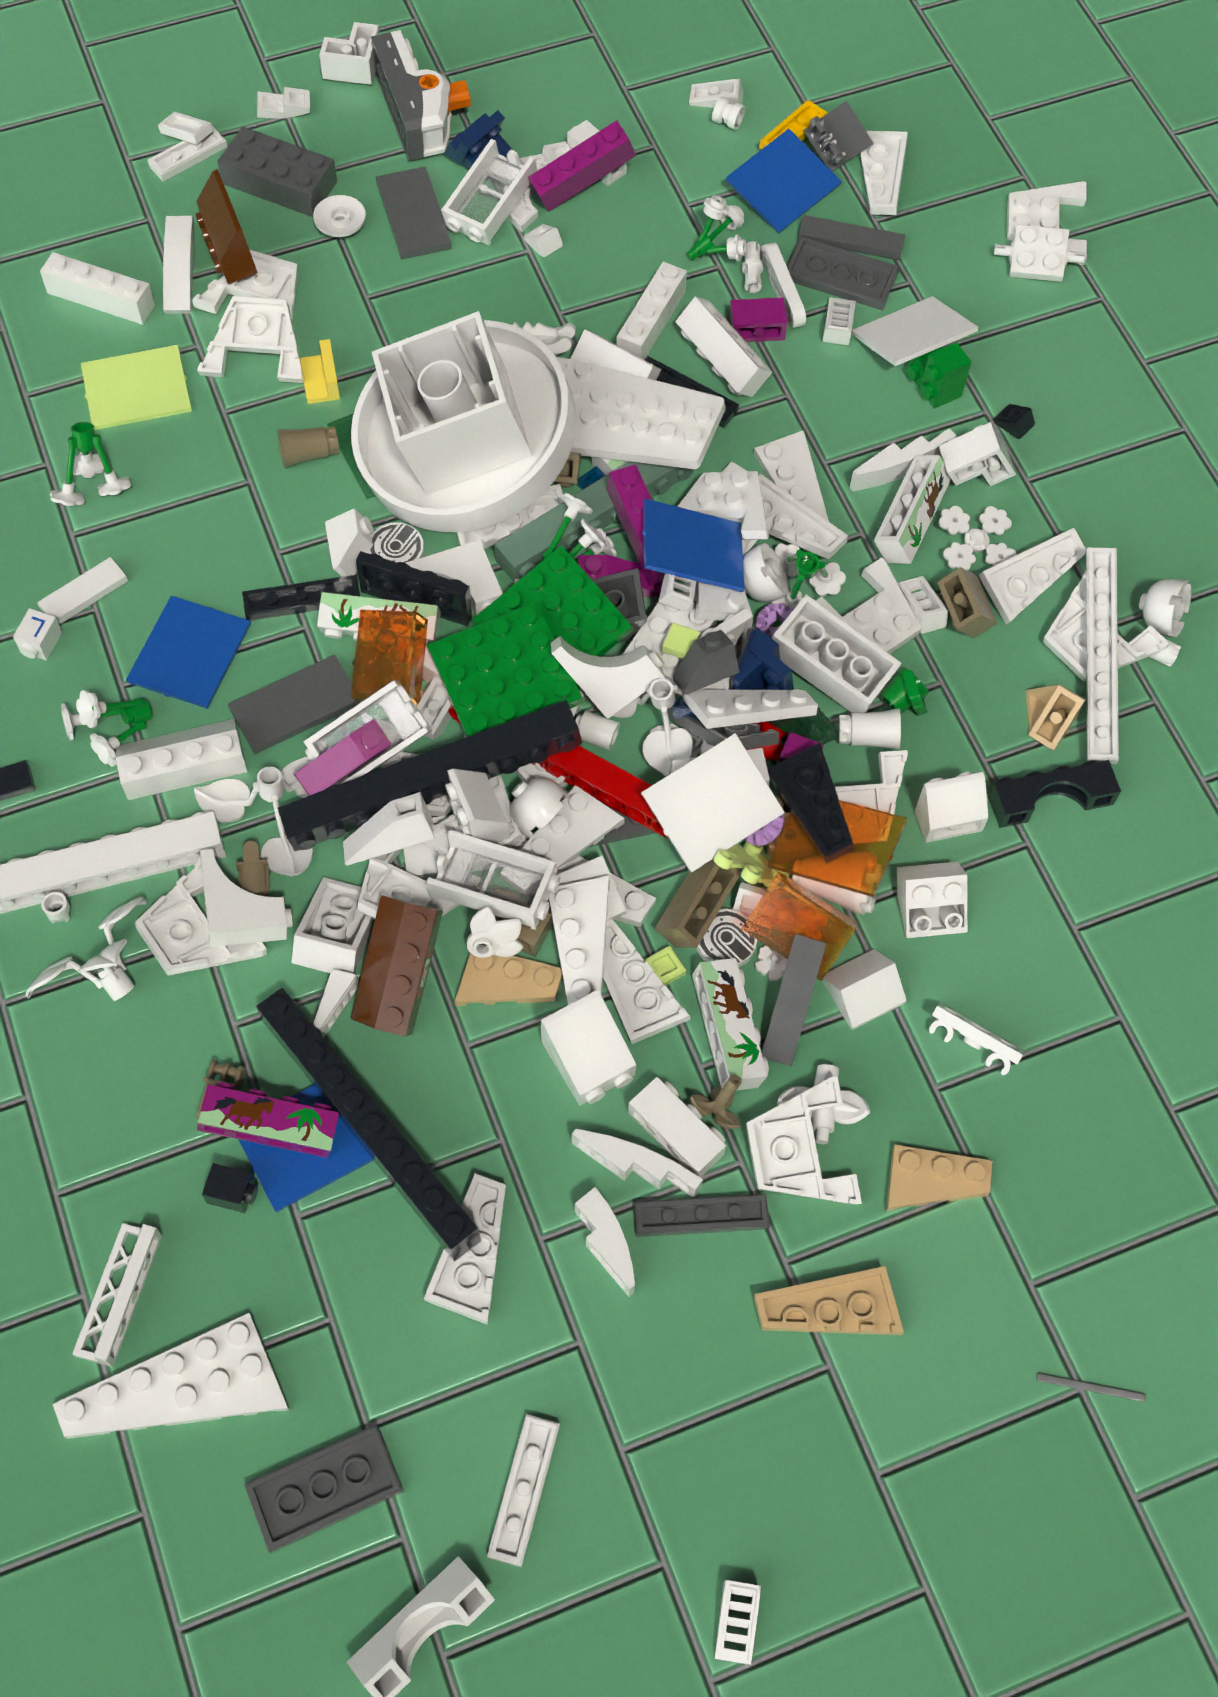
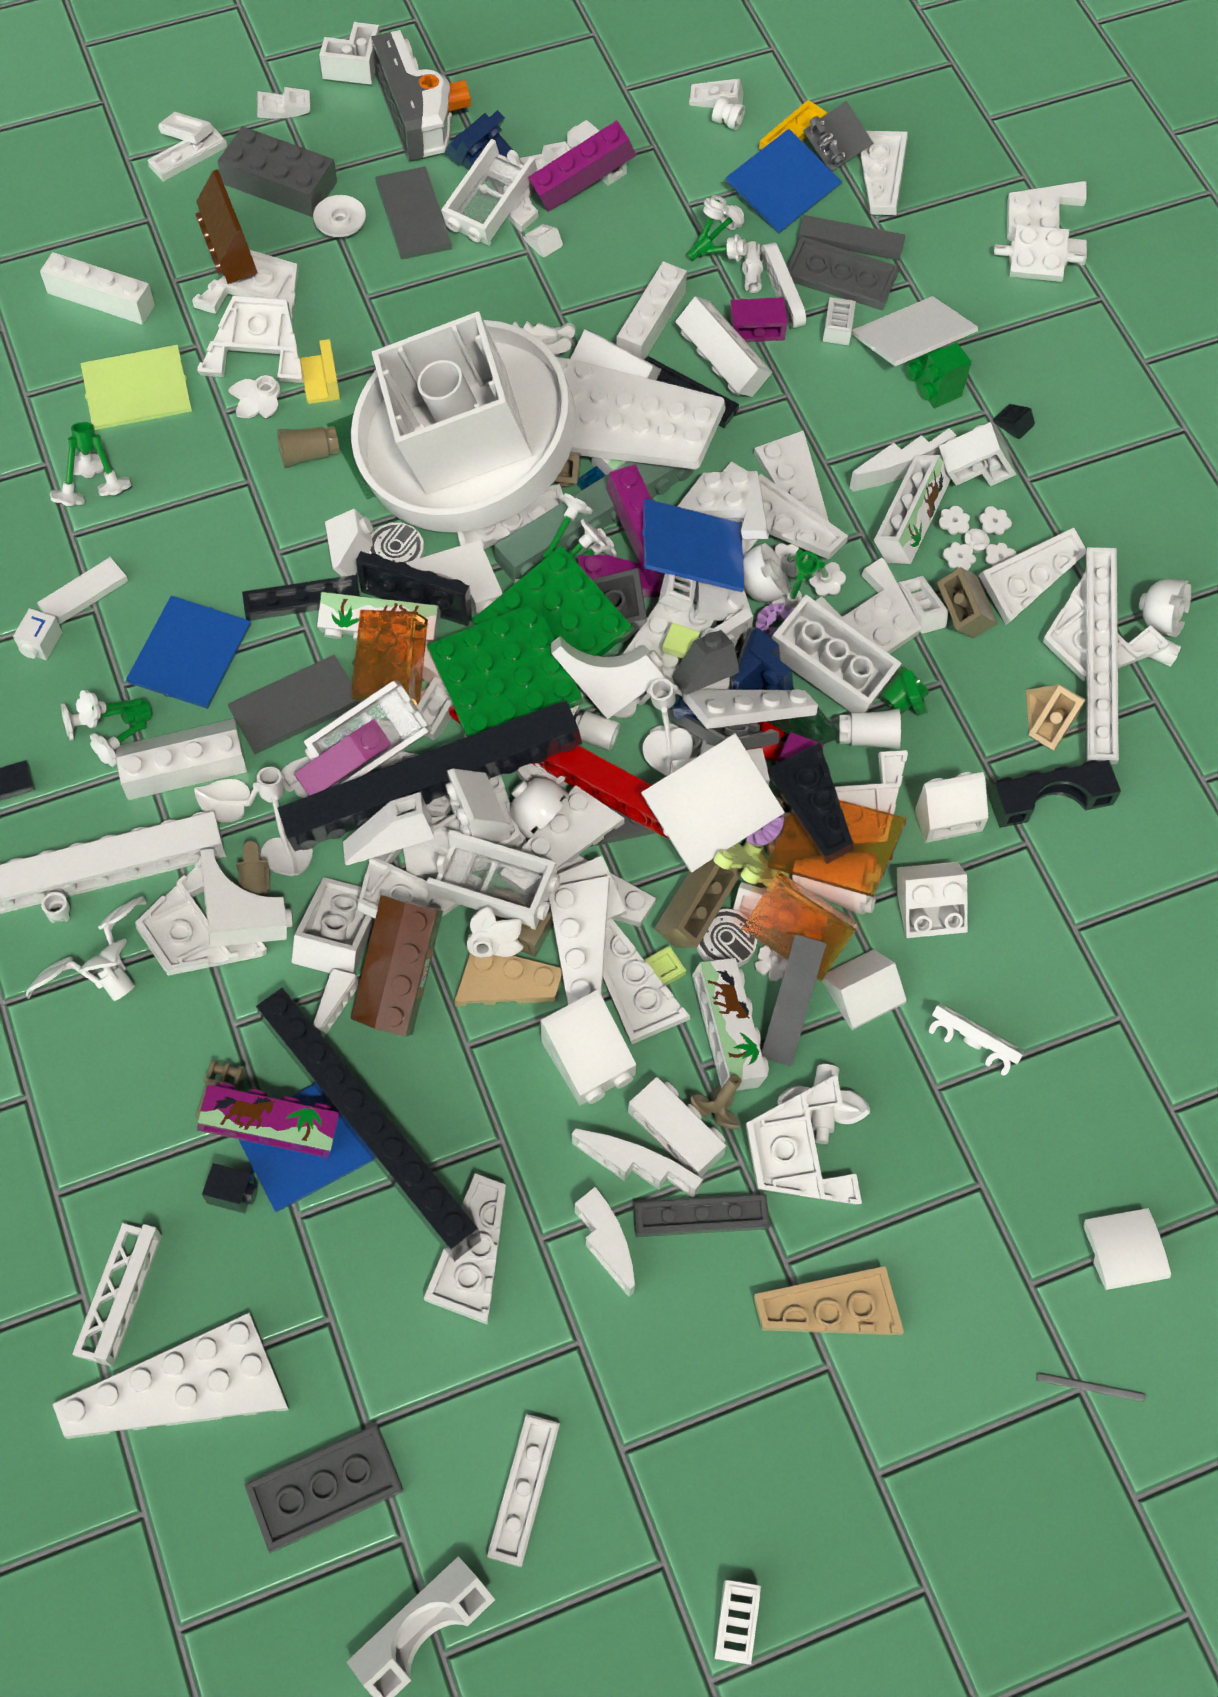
white slope [163,216,195,314] -> none
tan wing [886,1145,993,1211] -> none
none -> white plate [228,375,280,418]
none -> white slope [1083,1208,1171,1290]

